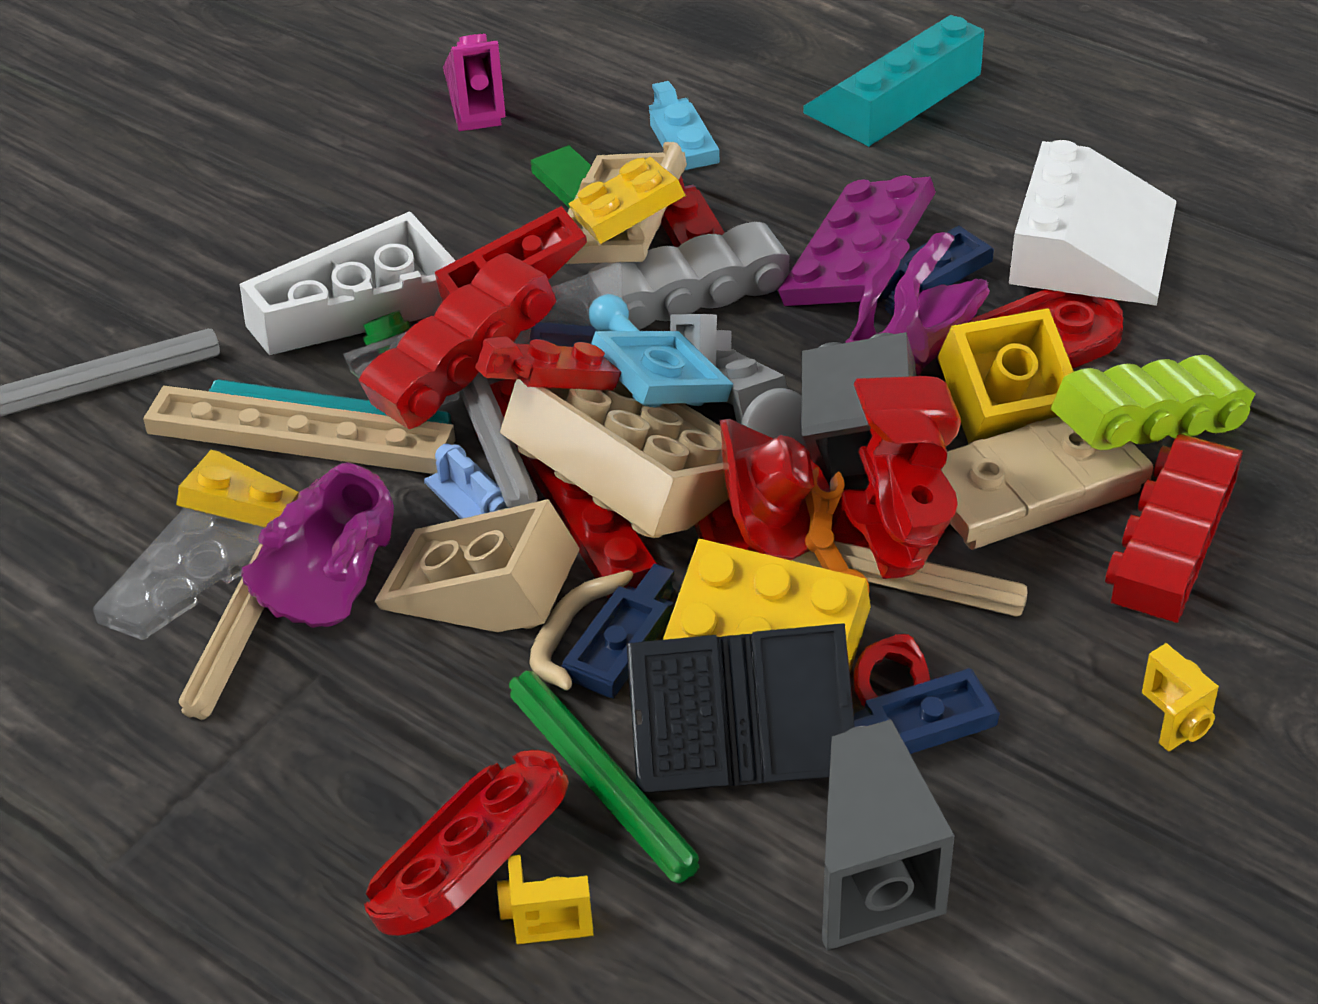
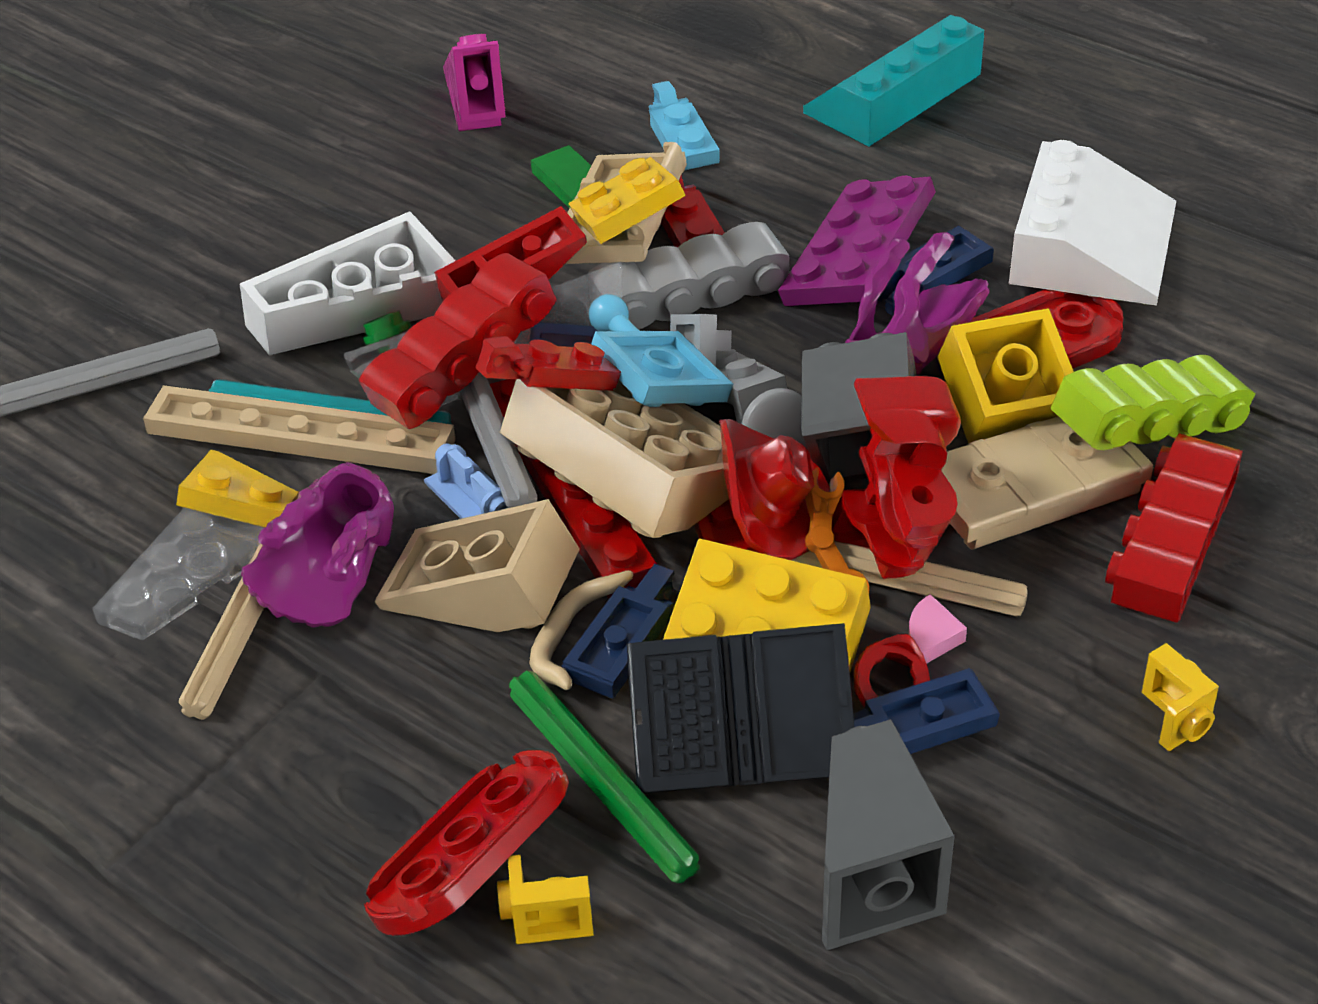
none -> bright pink tile [909,594,967,664]

